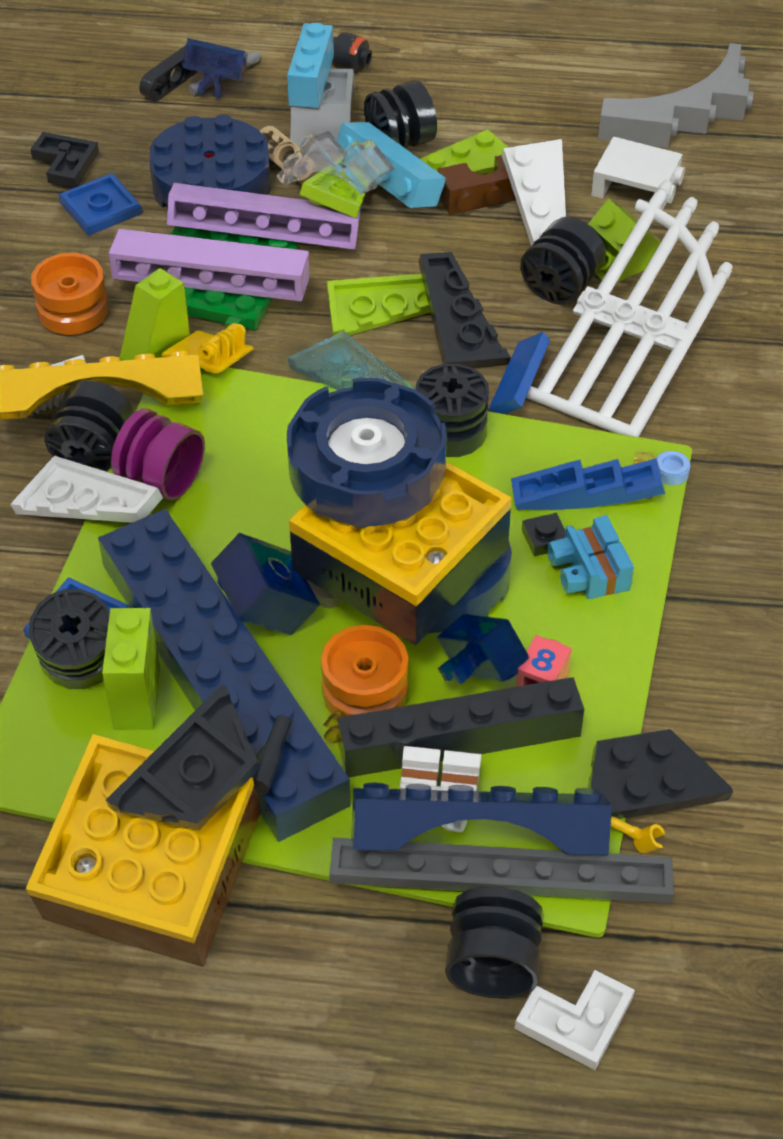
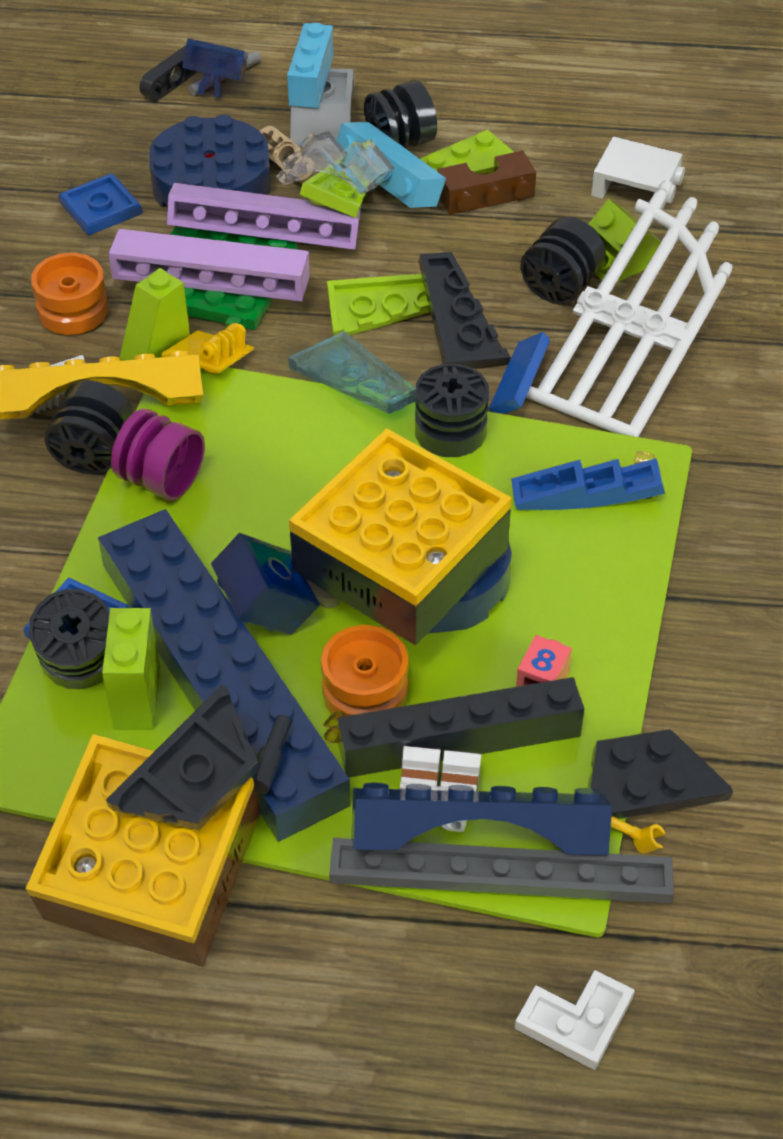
white wing [10,456,163,523] -> none
black plate [30,132,99,188] -> none
dark blue piece [287,378,447,528] -> none
black head [332,32,372,74] -> none
clear blue brick [437,614,530,684] -> none
black wheel [445,887,544,999] -> none
white wing [502,139,566,246] -> none
black plate [522,513,565,557] -> none
dark azure hips [547,515,634,599] -> none
light grey arch [598,43,754,148] -> none
light blue tile [656,451,690,485] -> none

